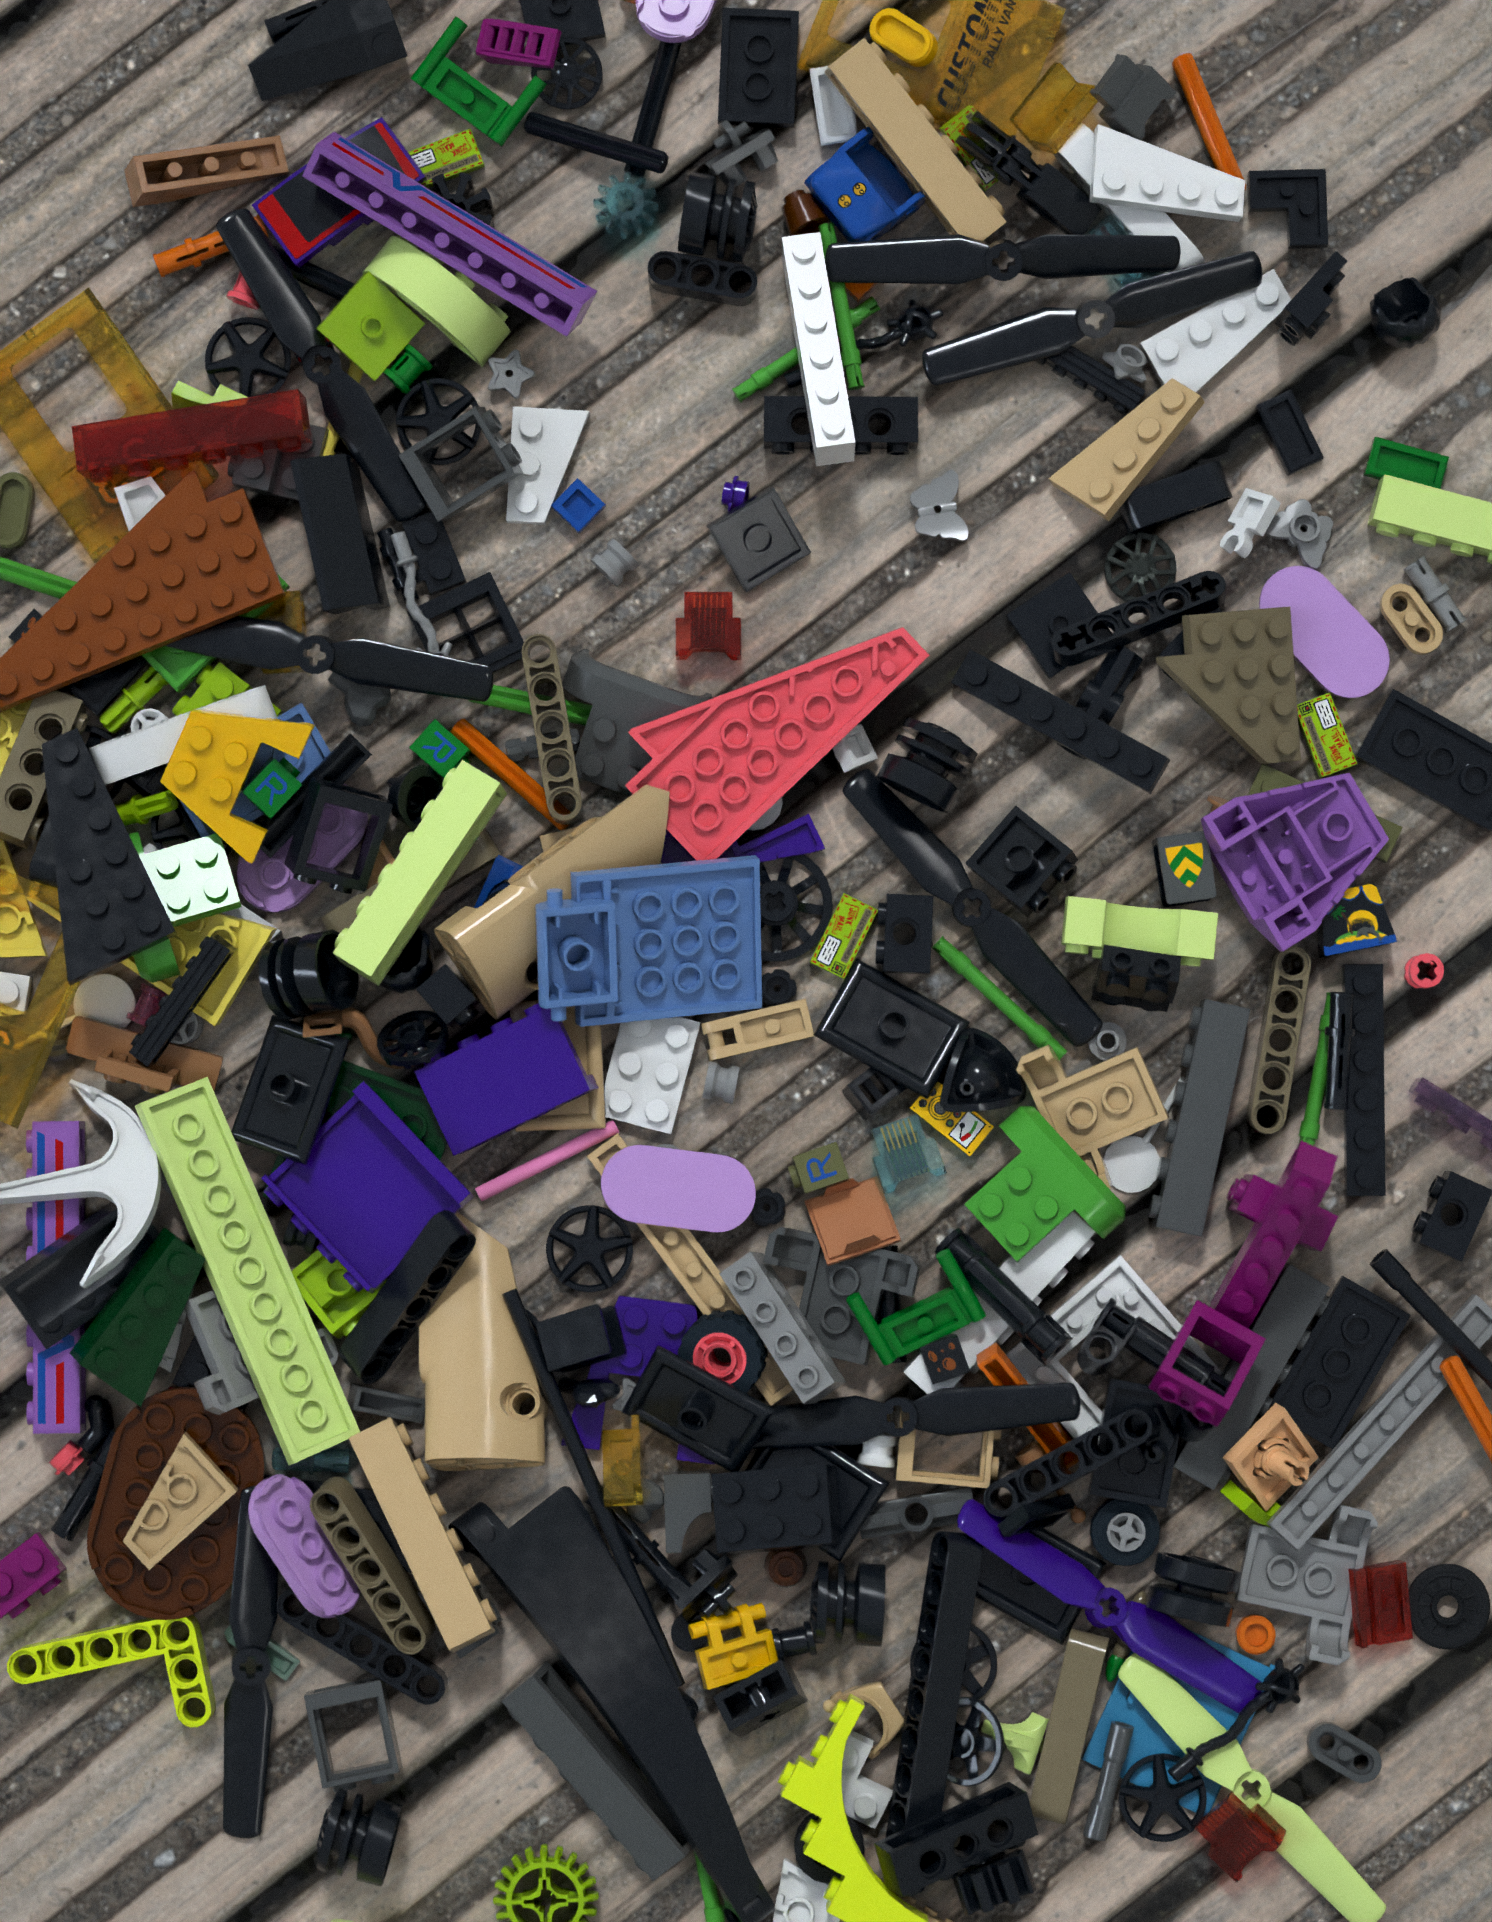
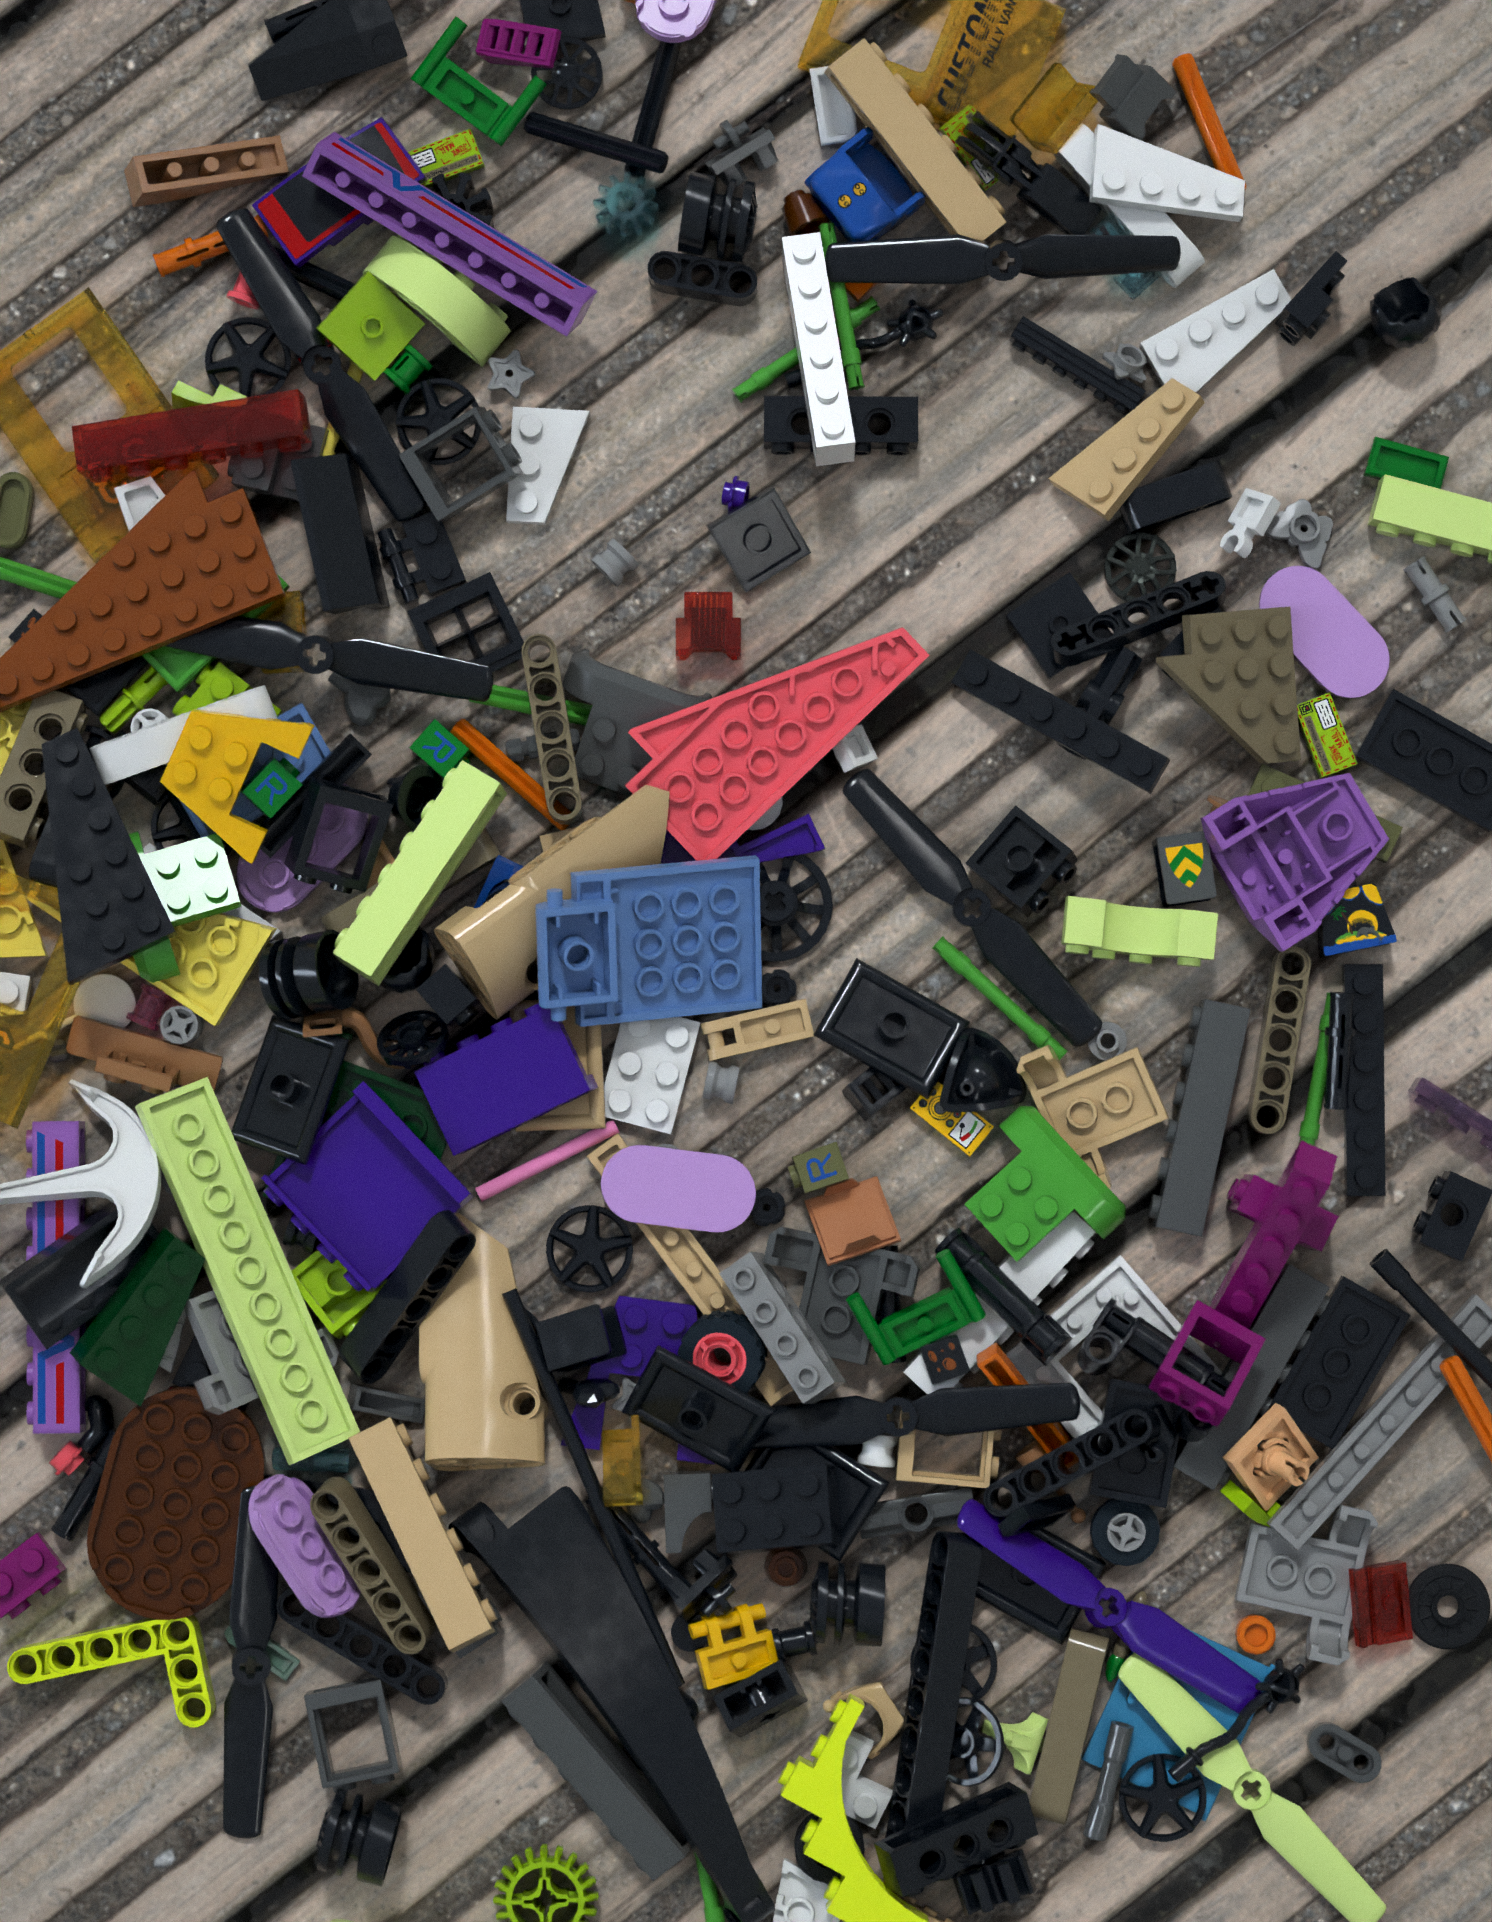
lime axle [114,790,178,826] -> none
tan wing [123,1431,238,1570] -> none
black piece [129,934,237,1067] -> none
light grey piece [390,531,452,698] -> none
blue plate [551,478,606,534] -> none
black plate [718,8,799,128] -> none
tile [810,893,878,979] -> none
yellow tile [869,8,938,67] -> none
clear light blue piece [871,1114,947,1195] -> none
black brick [875,894,934,975] -> none
black wheel [877,717,978,813] -> none
light grey animal [910,470,969,542] -> none
black piece [922,251,1263,386] -> none
black plate [1091,945,1181,1012] -> none
white piece [1103,1077,1185,1193] -> none
black wheel [1145,1552,1242,1627] -> none
clear red piece [1195,1791,1286,1883] -> none
black plate [1247,169,1328,249] -> none
black tile [1255,389,1324,476] -> none
tan plate [1380,584,1443,655] -> none
coral bush [1404,953,1444,989] -> none

